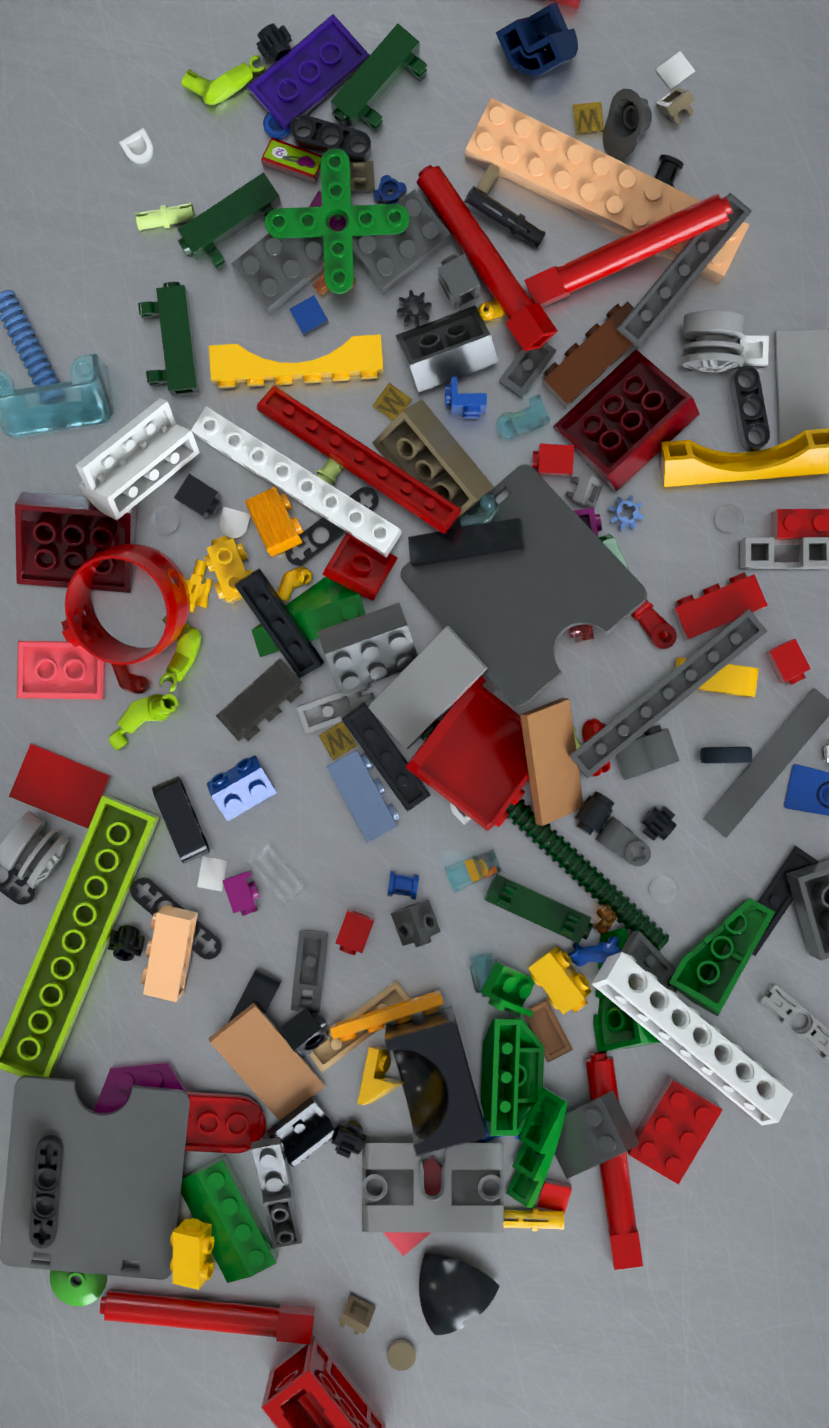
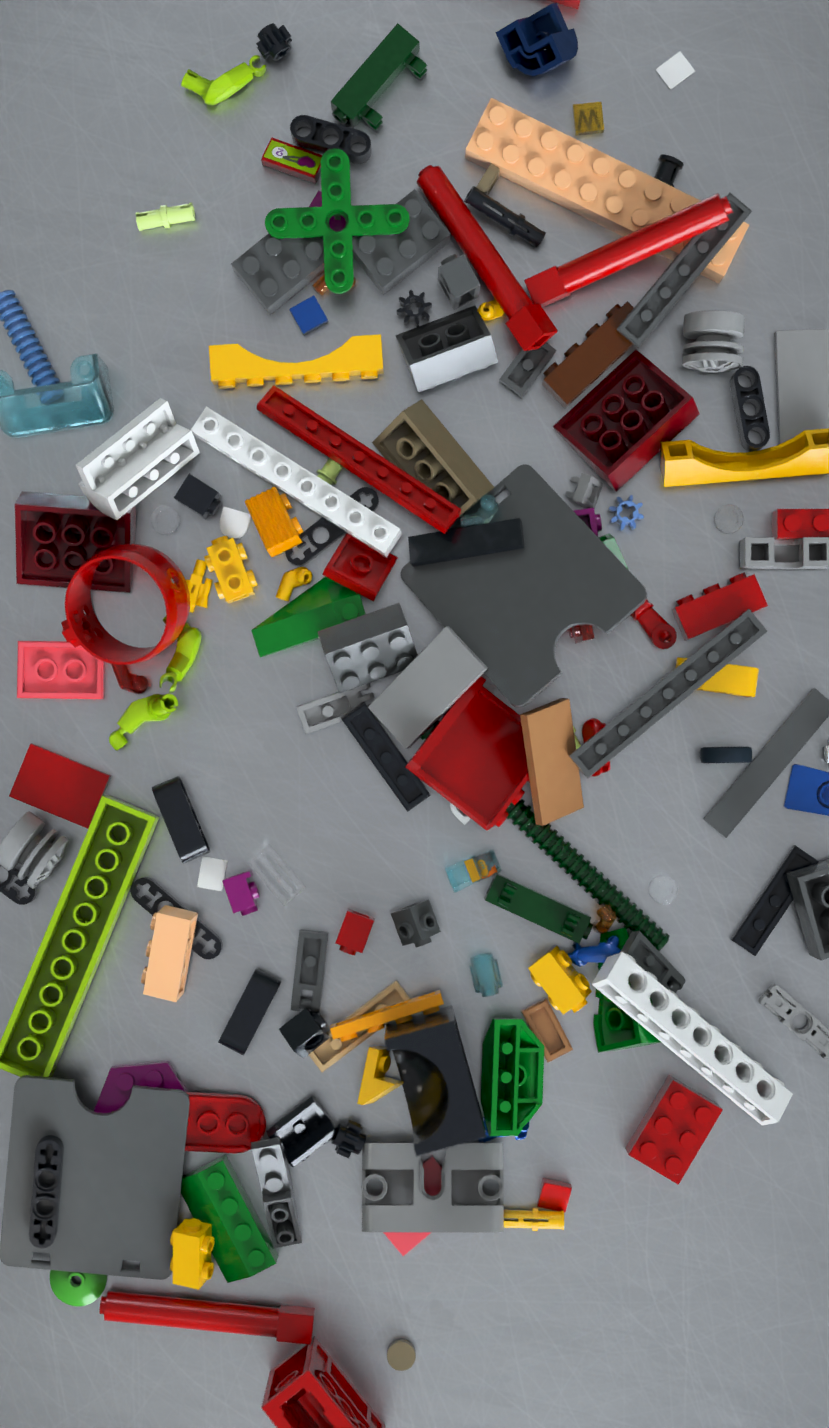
black gear [108,925,145,961] -> none
white tile [119,128,154,164] -> none
dark green brick [138,282,200,395] -> none
dark green brick [178,172,281,269] -> none
bracket [207,755,277,821] -> none
medium nougat tile [209,1002,326,1121] -> none
clear smoke brick [216,658,305,742] -> none
black tile [234,568,324,678] -> none
dark purple tile [247,14,370,131] -> none
blue tile [263,113,291,140] -> none
clear yellow tile [318,722,358,760] -> none
sand blue brick [326,750,400,843] -> none
dark tan tile [339,1294,376,1335] -> none
dark tan tile [350,161,375,194] -> none
clear yellow tile [372,383,412,421] -> none
blue plate [373,175,407,204] -> none
blue bush [387,871,419,900] -> none
black brick [419,1253,500,1335] -> none
blue bracket [445,377,487,419] -> none
green bracket [480,961,535,1017] -> none
clear light blue leg [496,394,550,440] -> none
green slope [506,1088,568,1208] -> none
red brick [532,443,574,478] -> none
dark grey slope [555,1091,640,1179] -> none
black brick [574,791,615,836] -> none
red brick [585,1052,643,1270] -> none
dark grey piece [596,816,651,866] -> none
dark grey piece [602,88,652,159] -> none
dark grey brick [616,725,679,780] -> none
black gear [641,806,677,841] -> none
dark tan tile [655,87,695,125] -> none
green wedge [669,898,775,1016] -> none
white plate [738,335,769,366] -> none
red brick [765,639,811,685] -> none

